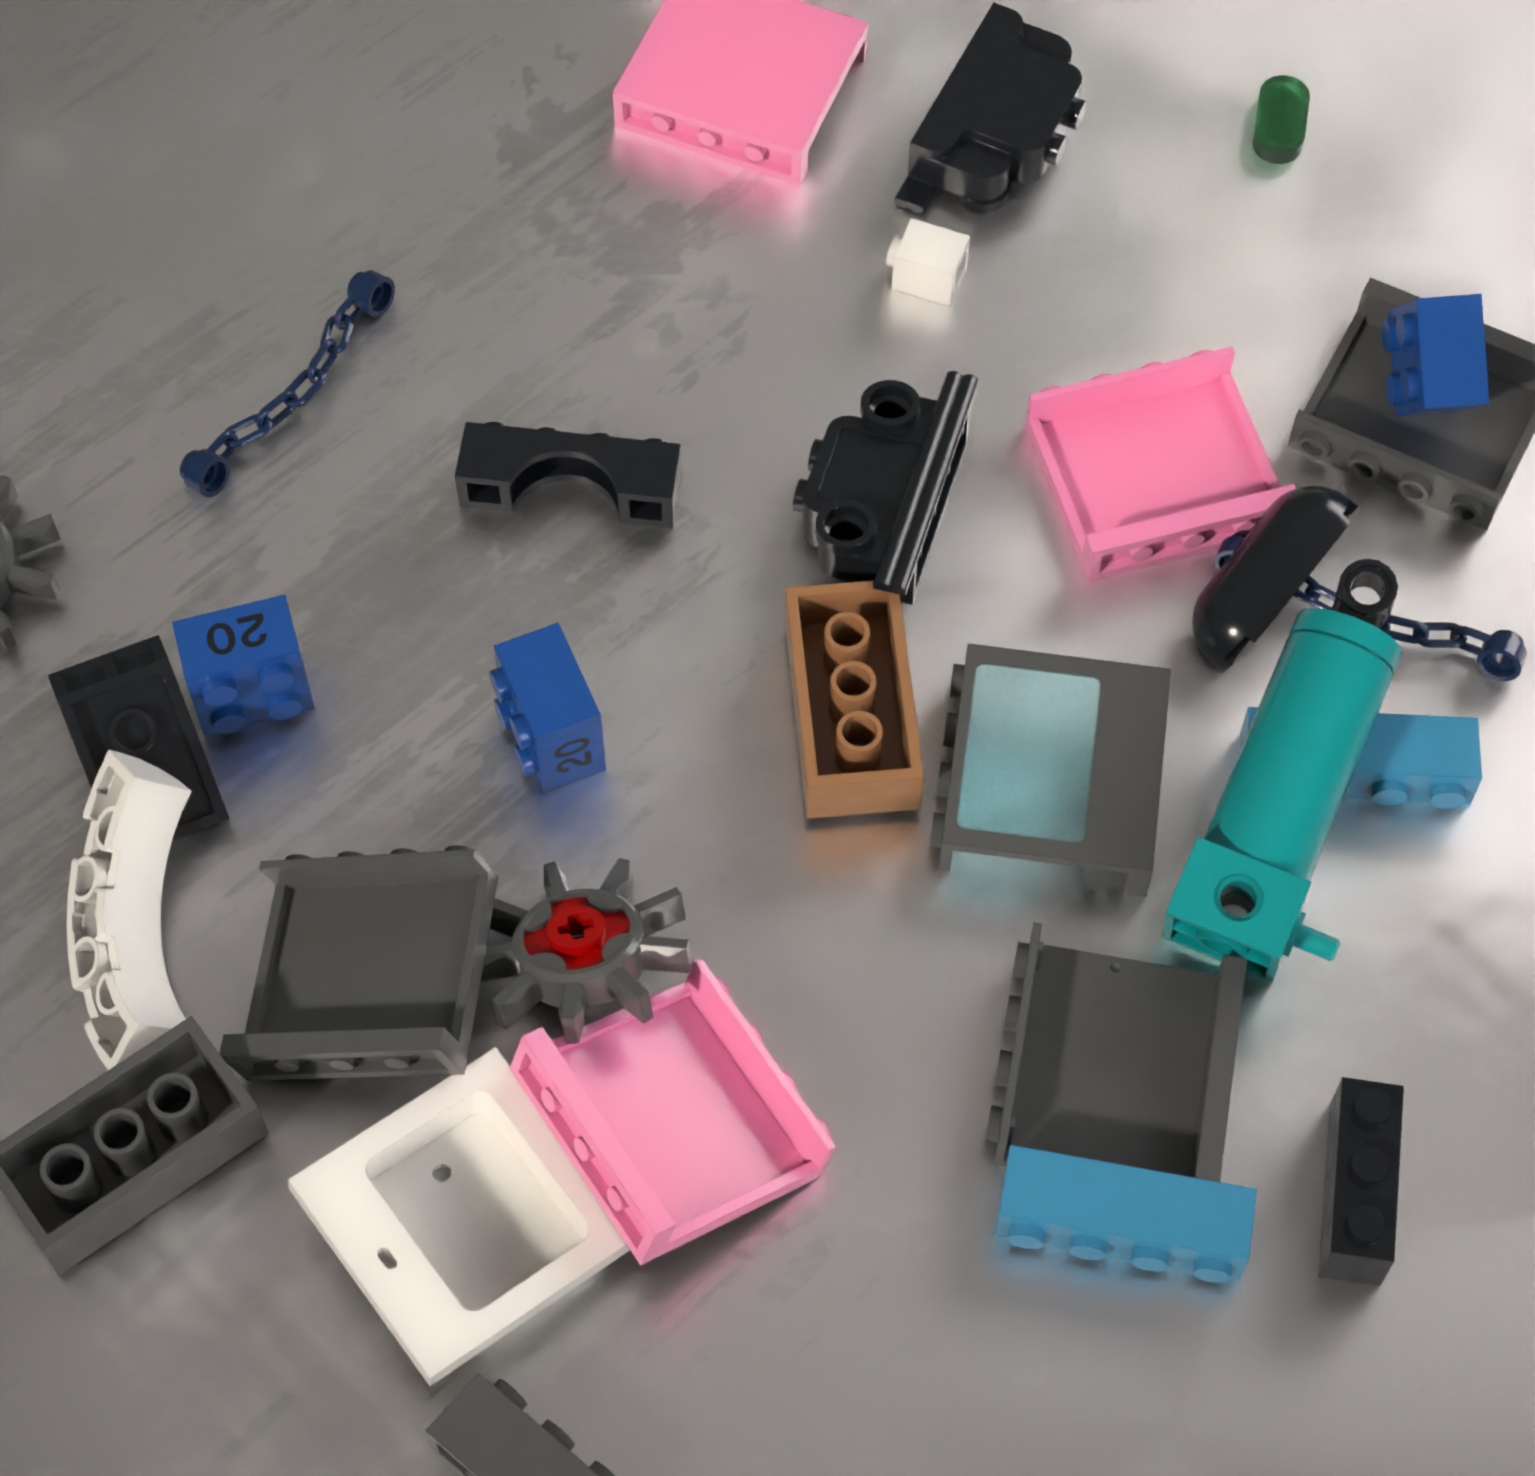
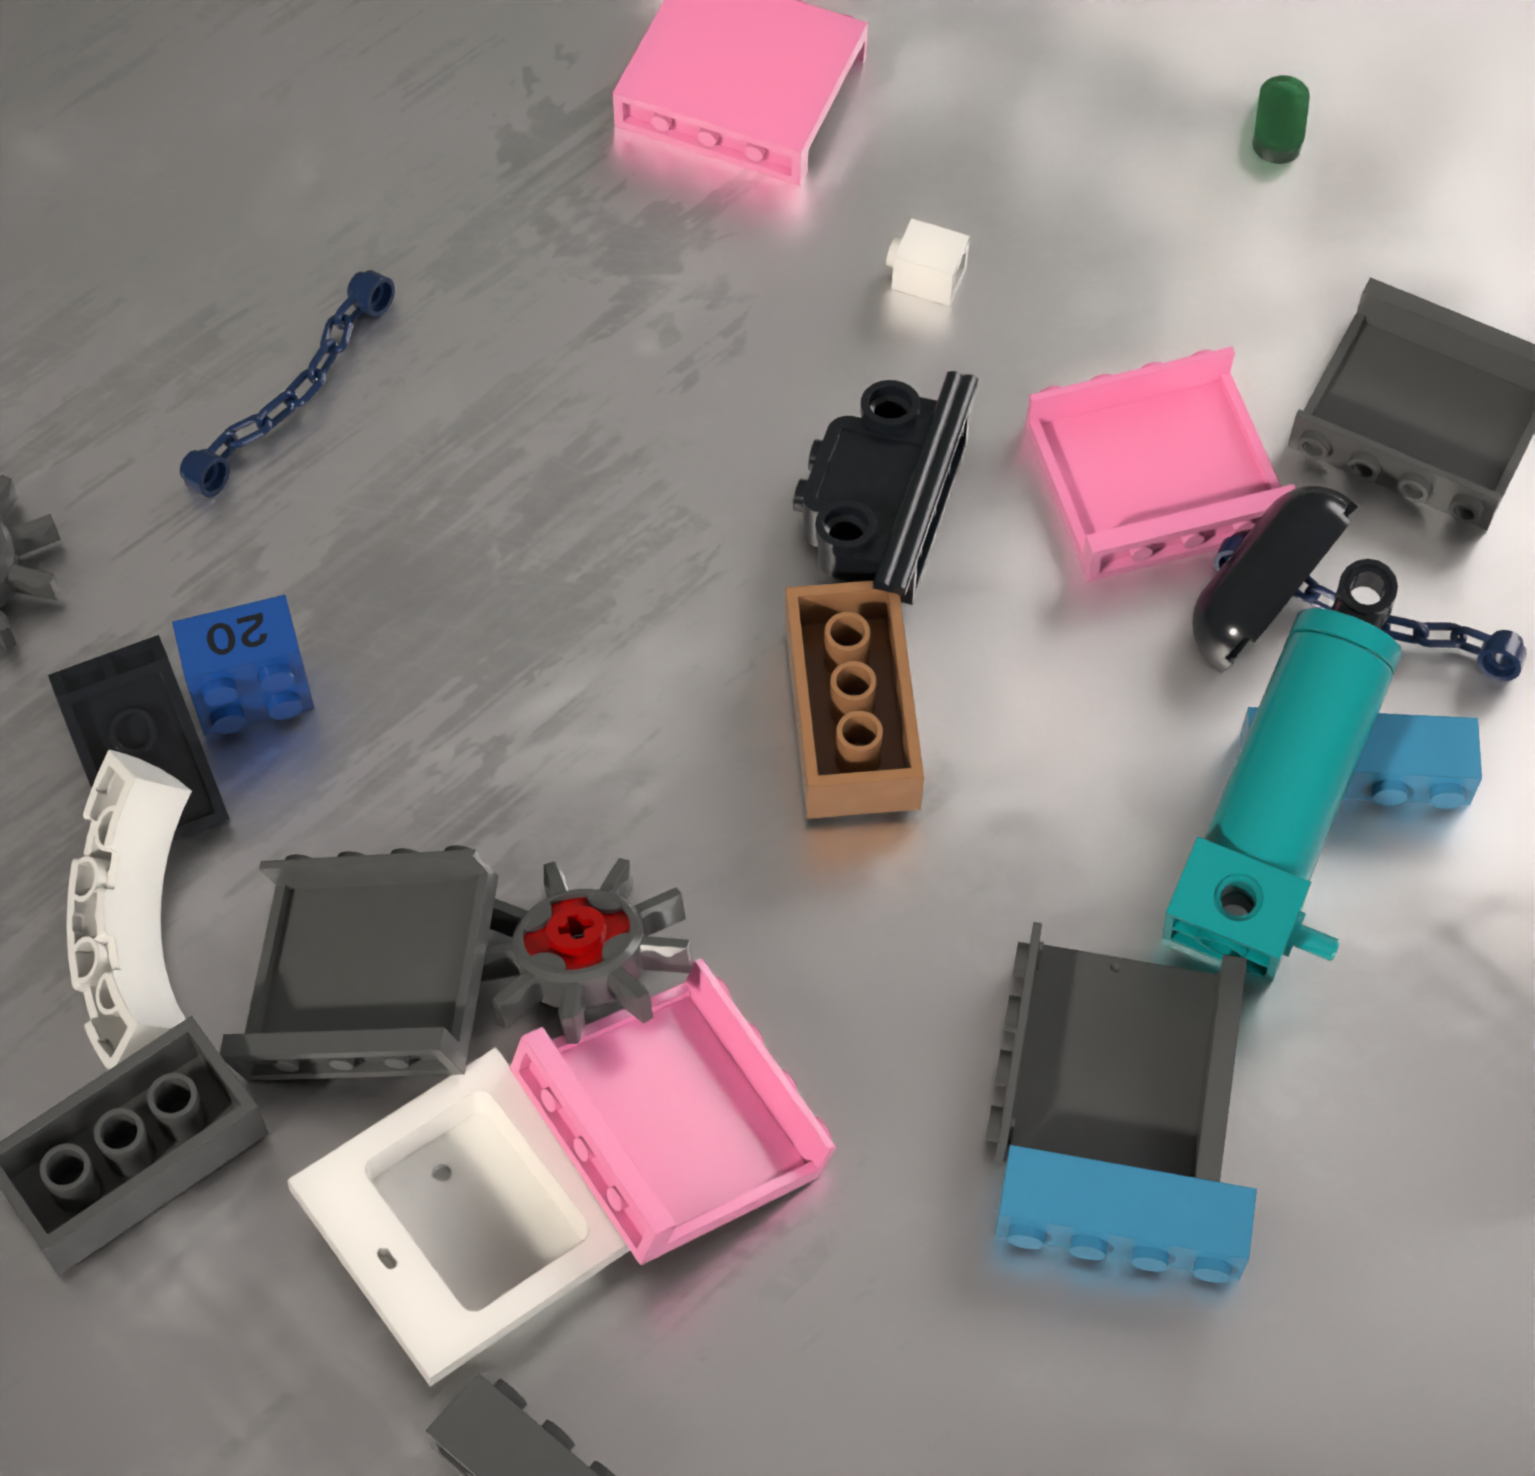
black arch [455,422,682,528] -> none
blue brick [489,622,606,794] -> none
black brick [895,2,1088,214] -> none
panel [930,643,1171,897] -> none
black brick [1318,1077,1404,1286] -> none
blue brick [1382,294,1490,418] -> none

